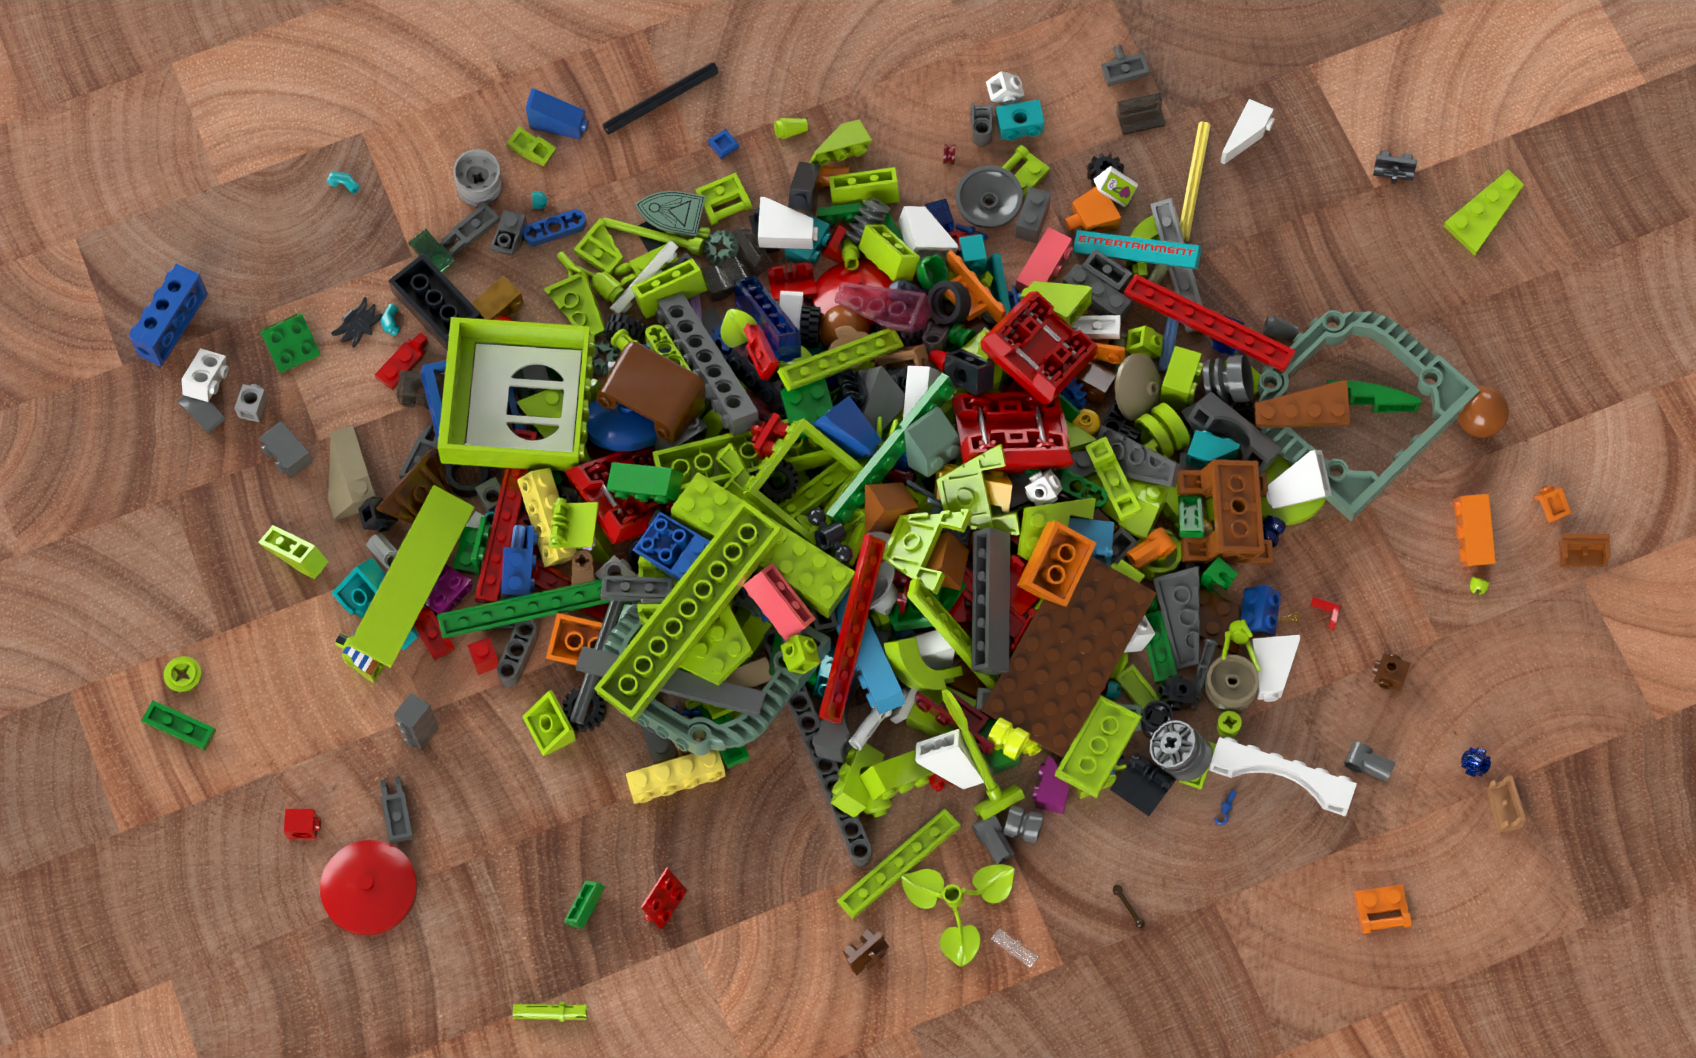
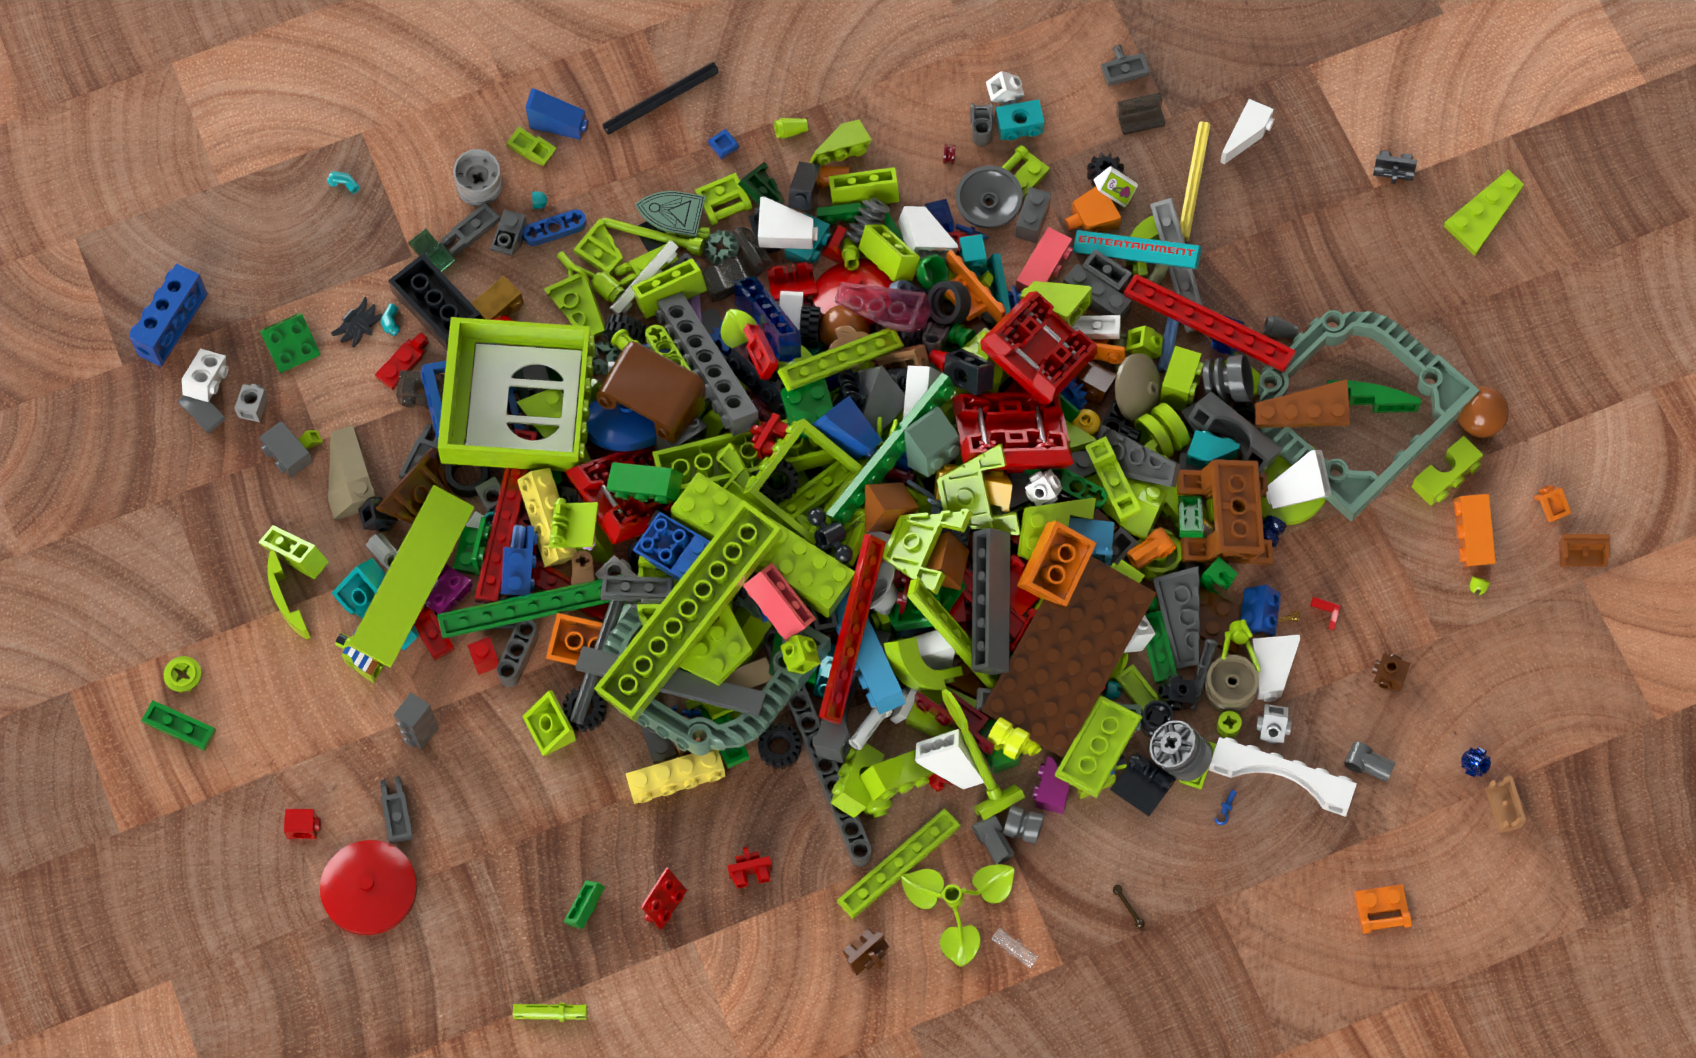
none -> lime slope [267,550,311,640]
none -> lime piece [298,430,323,450]
none -> red hips [727,846,772,889]
none -> dark green wing [738,162,785,206]
none -> black tyre [758,723,801,769]
none -> light grey brick [1256,704,1292,744]
none -> lime arch [1411,436,1483,506]

